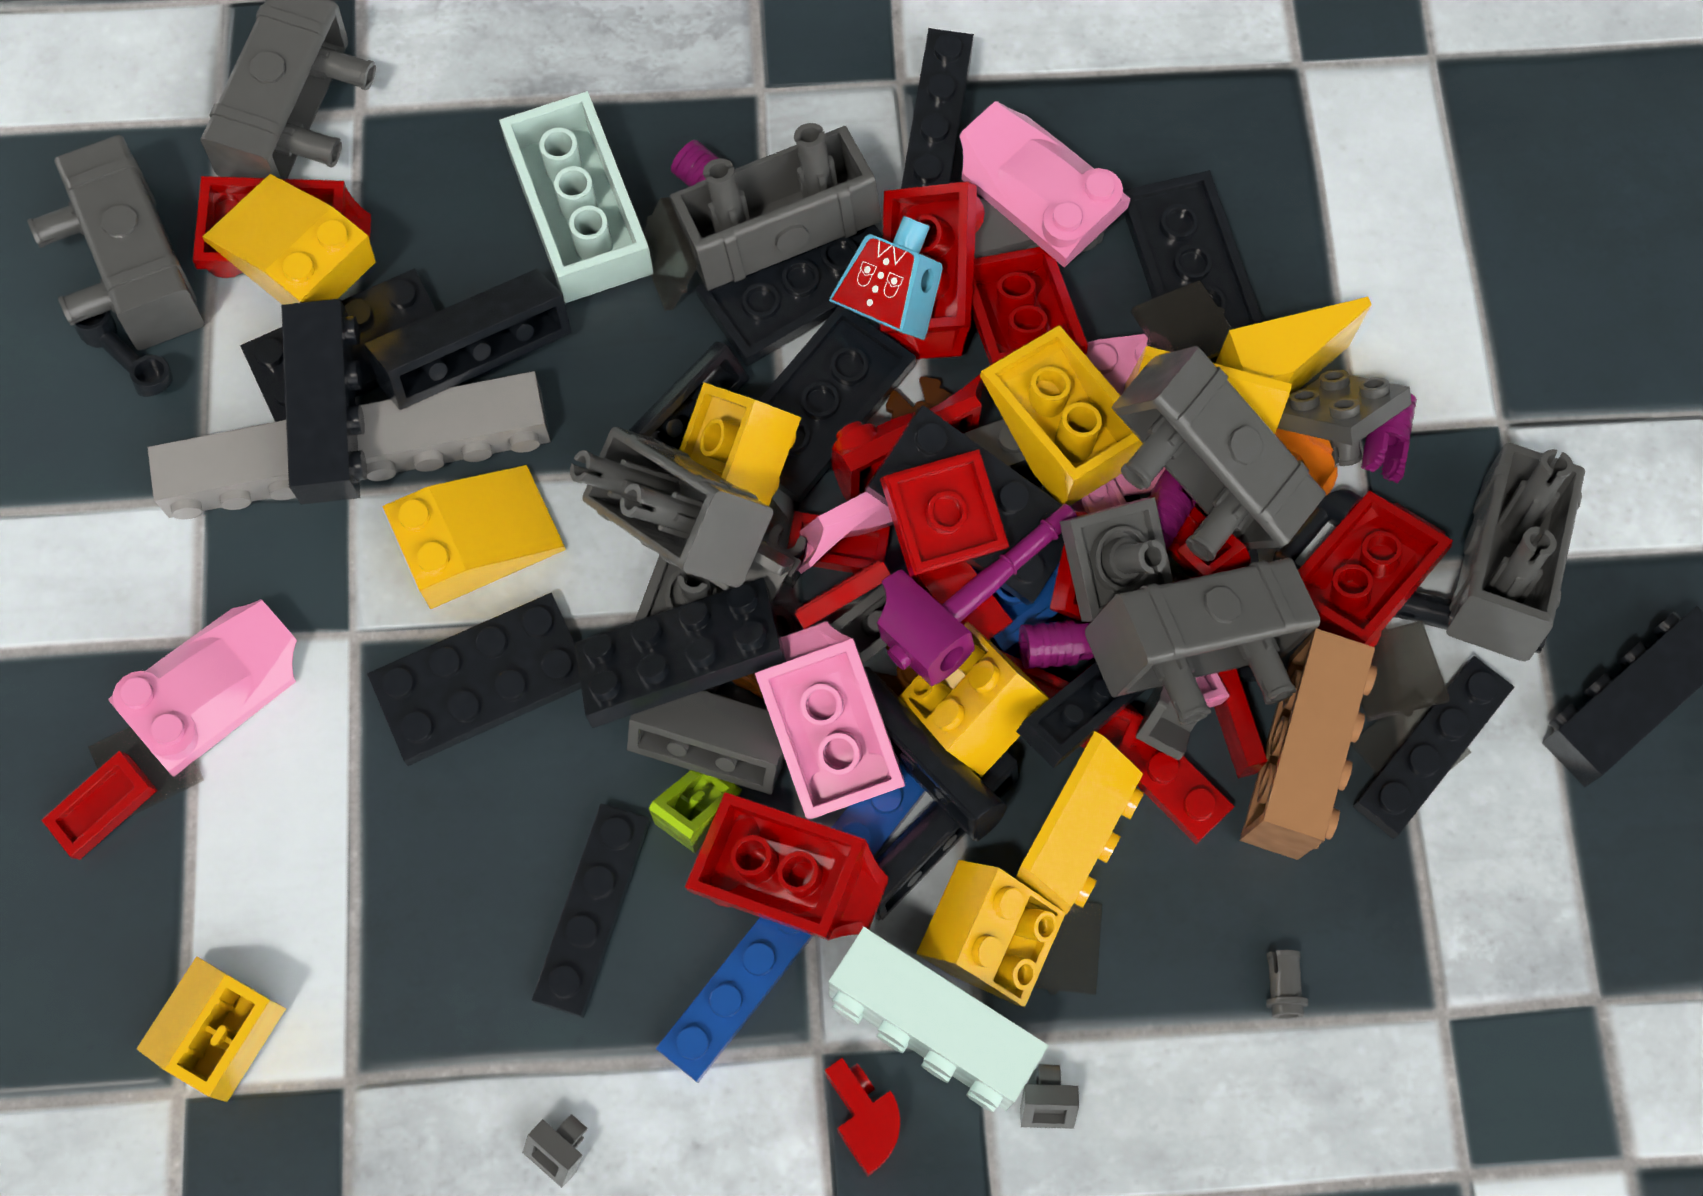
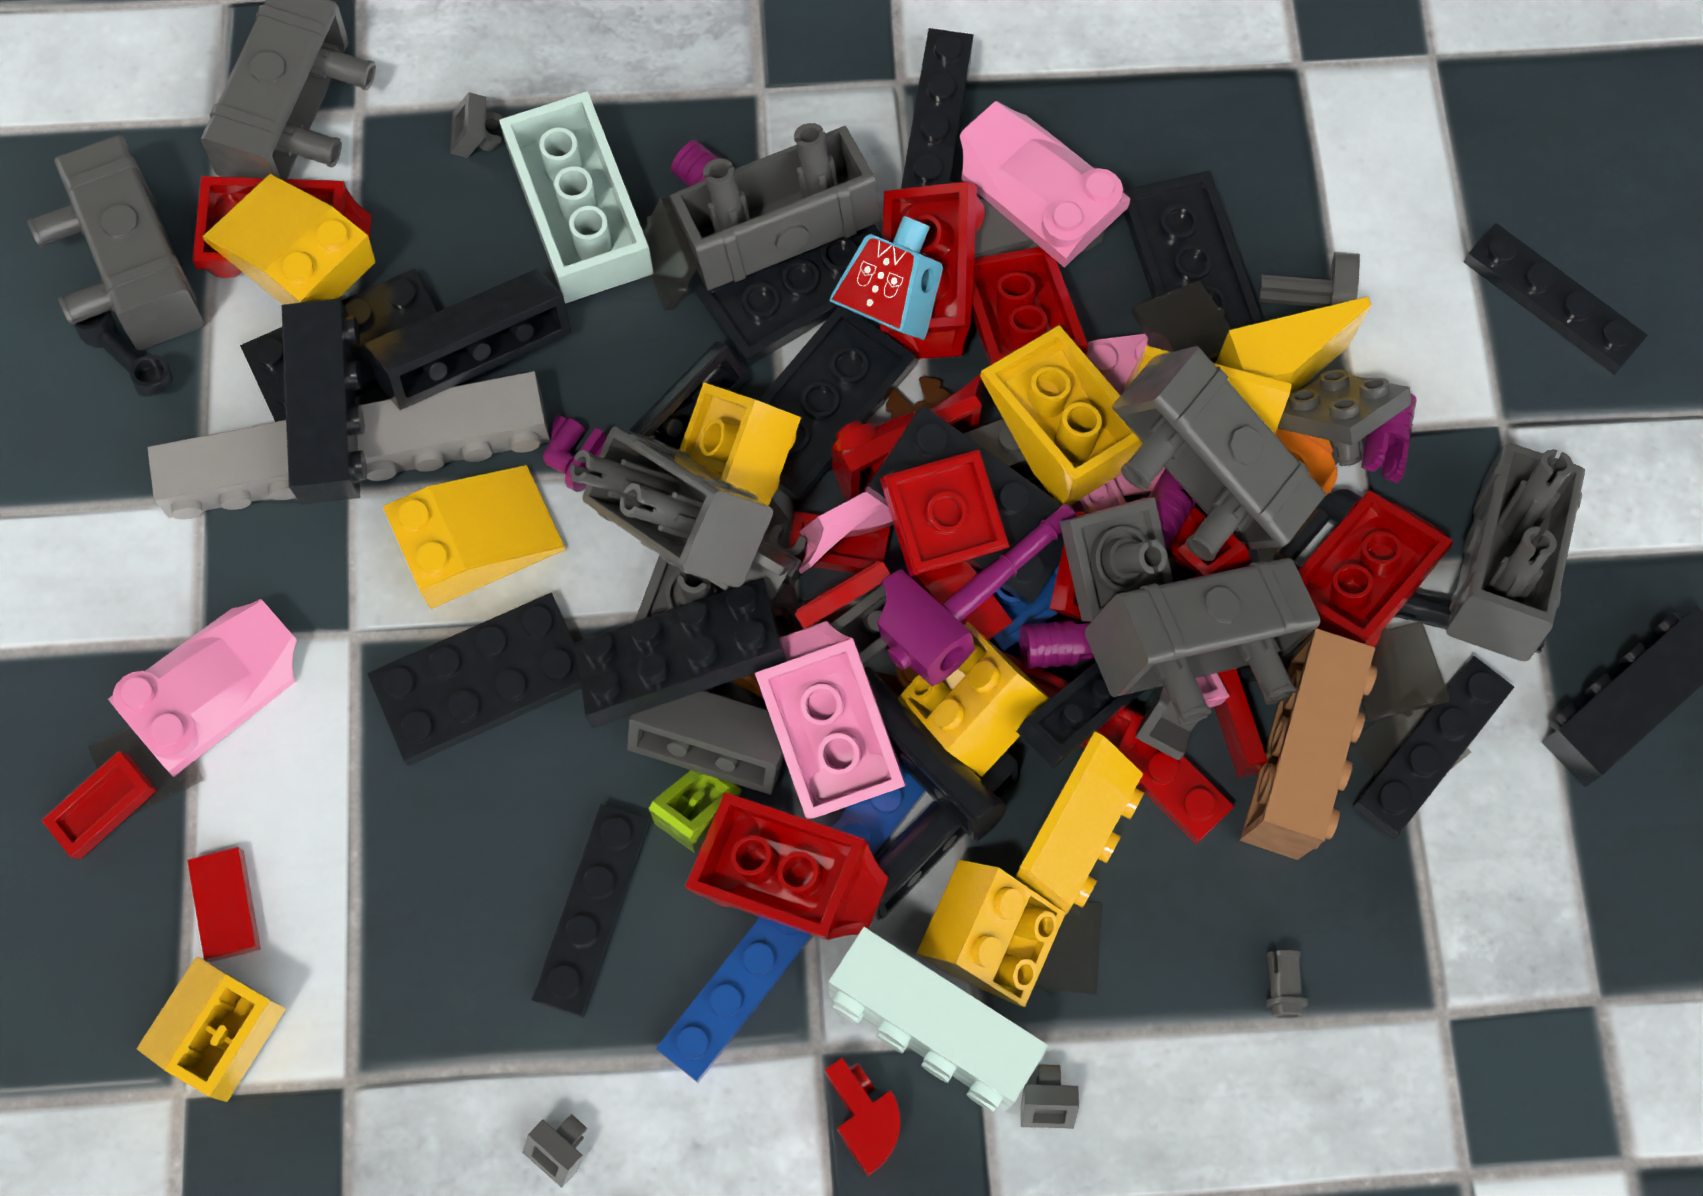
none -> red tile [187,847,261,963]
none -> dark grey tile [450,92,502,158]
none -> magenta piece [543,414,607,492]
none -> dark grey piece [1258,252,1360,308]
none -> black plate [1463,223,1648,375]

